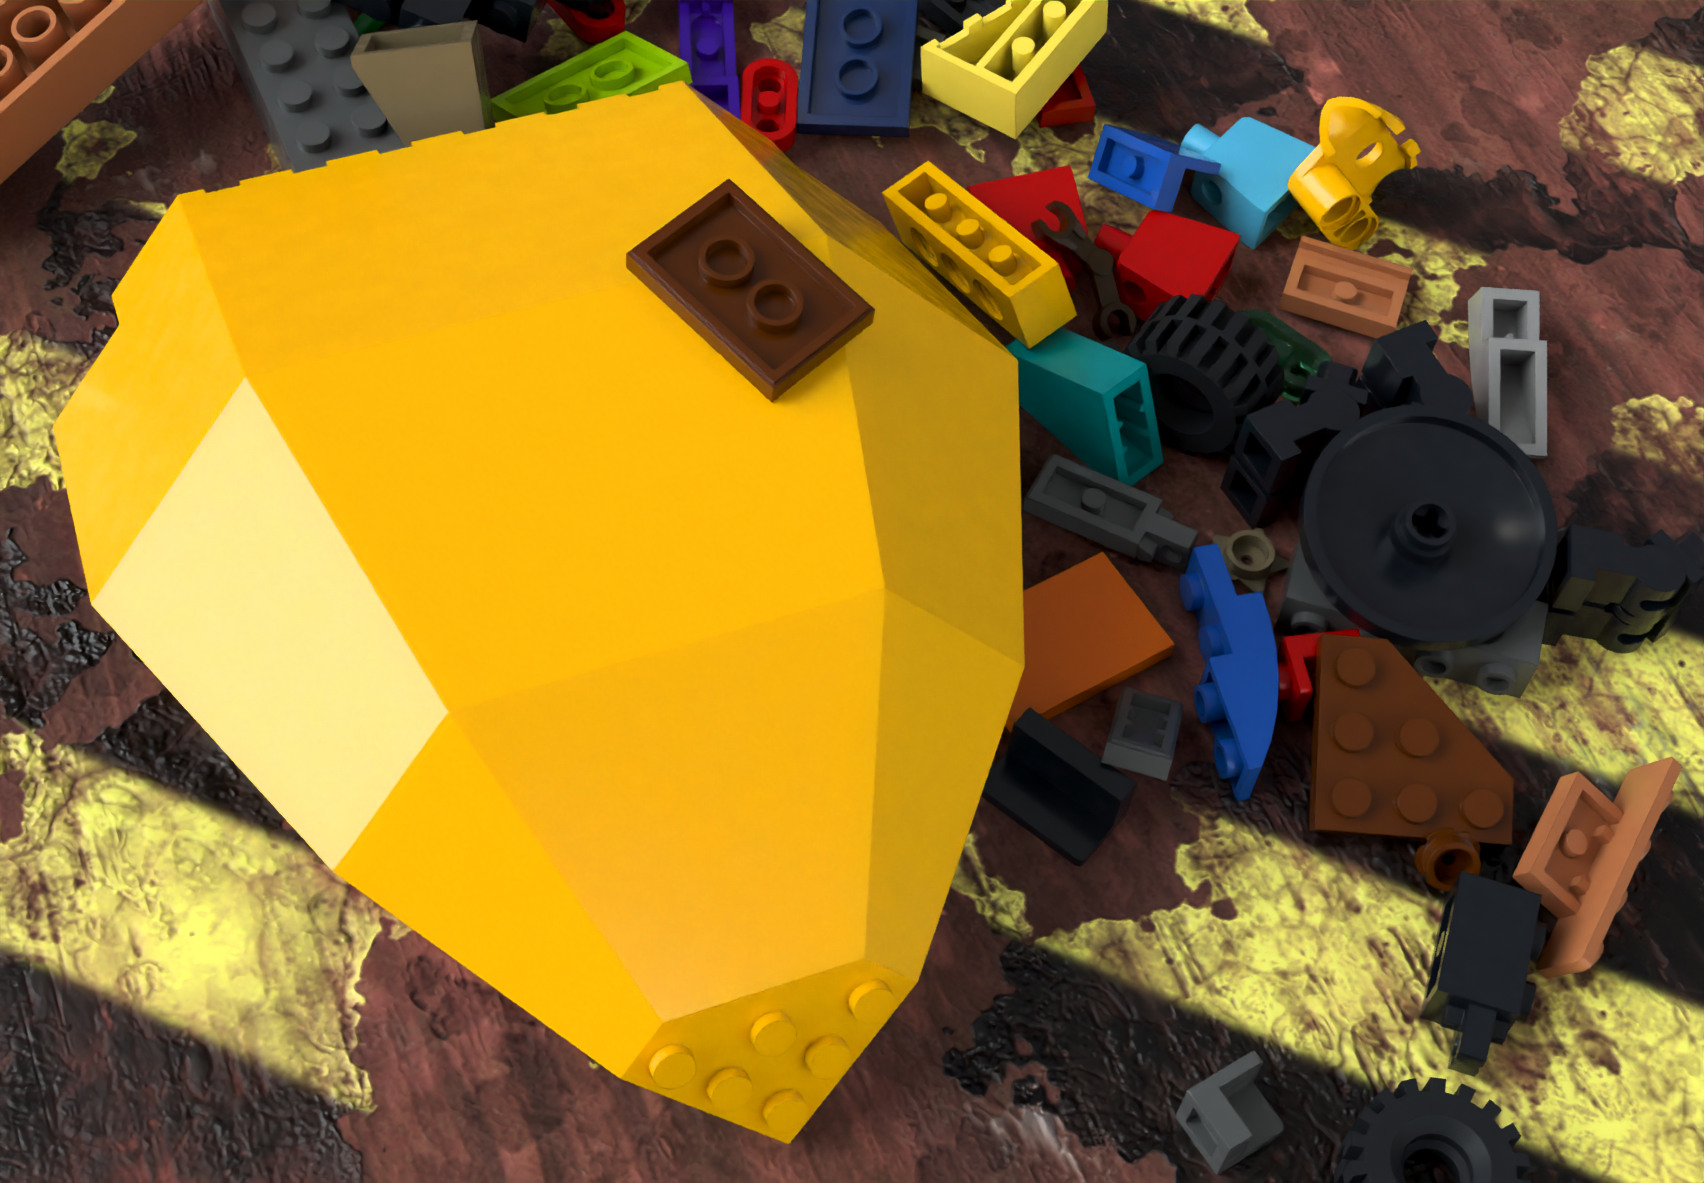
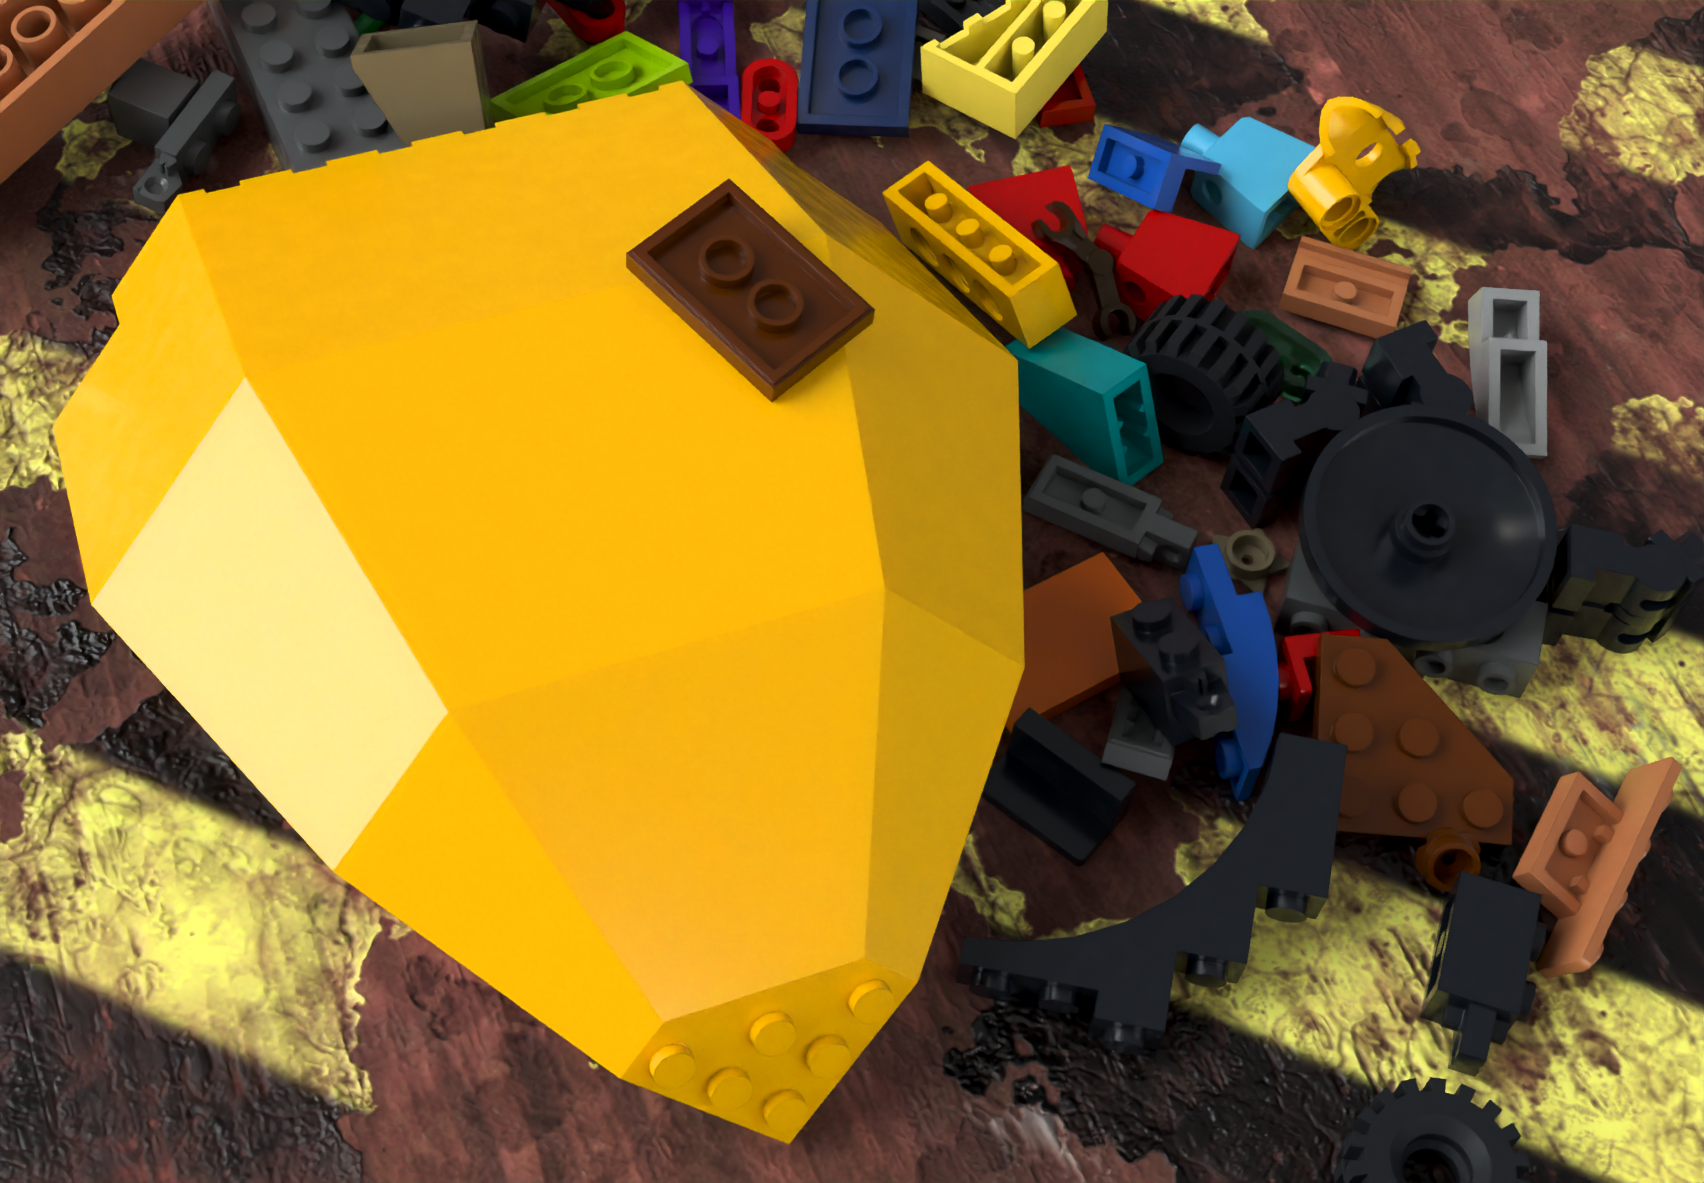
dark grey panel [1175,1051,1284,1175] -> none
none -> dark grey brick [107,58,200,150]
none -> dark grey hinge [133,70,241,216]
none -> black arch [956,733,1348,1054]
none -> black hinge [1110,596,1238,746]

